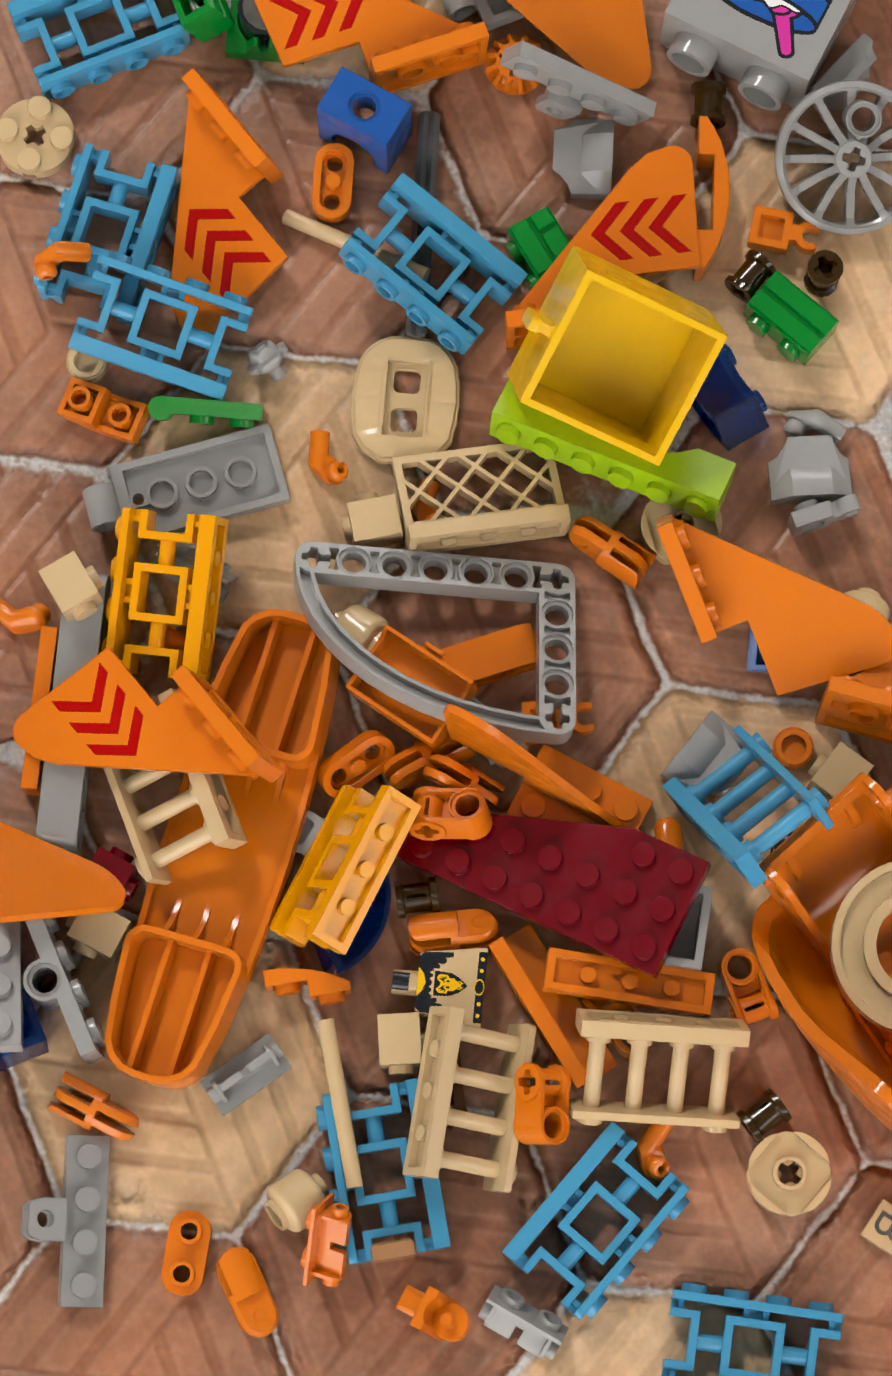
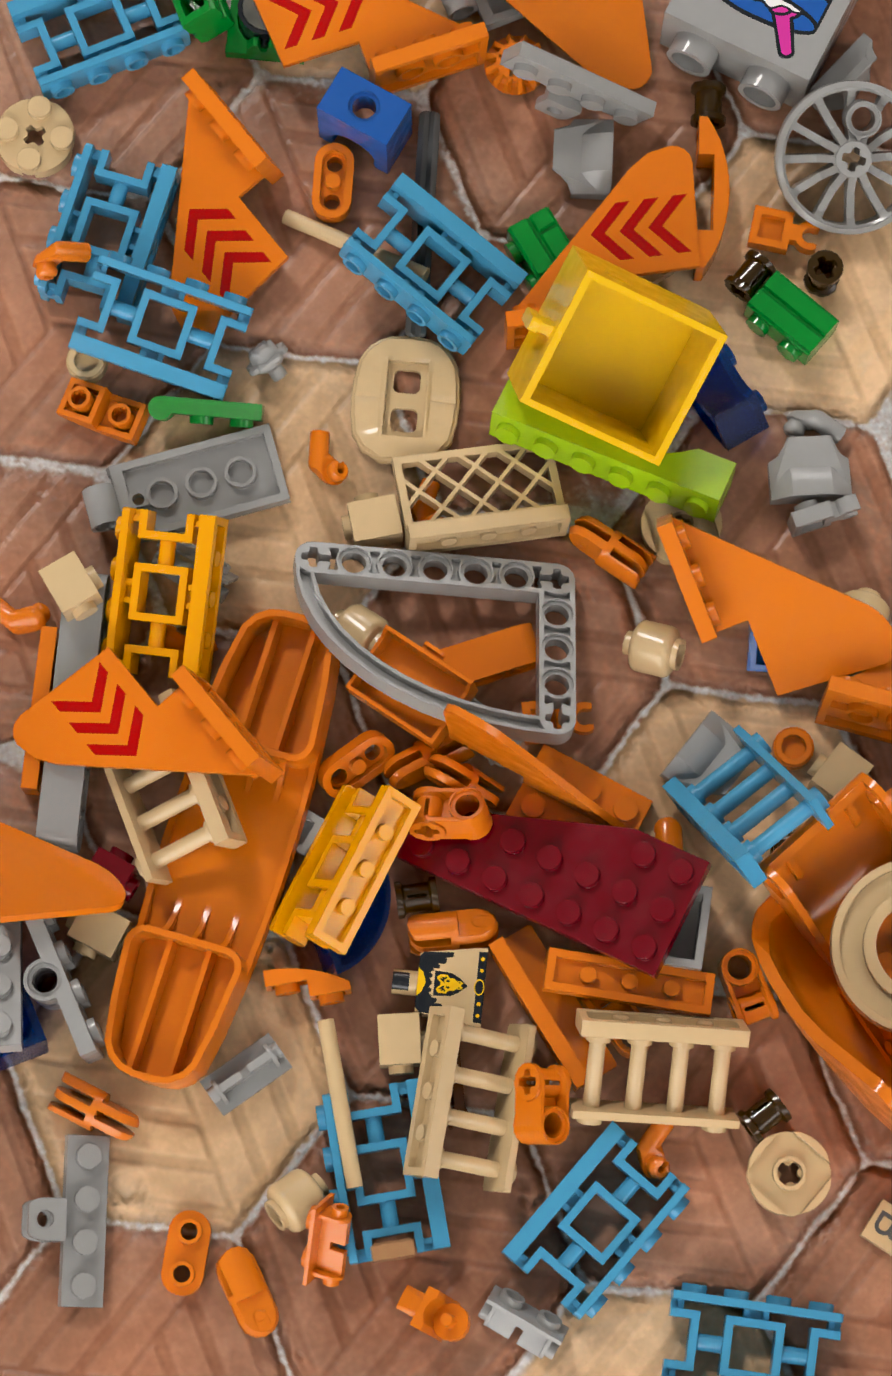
none -> tan head [622,620,686,678]

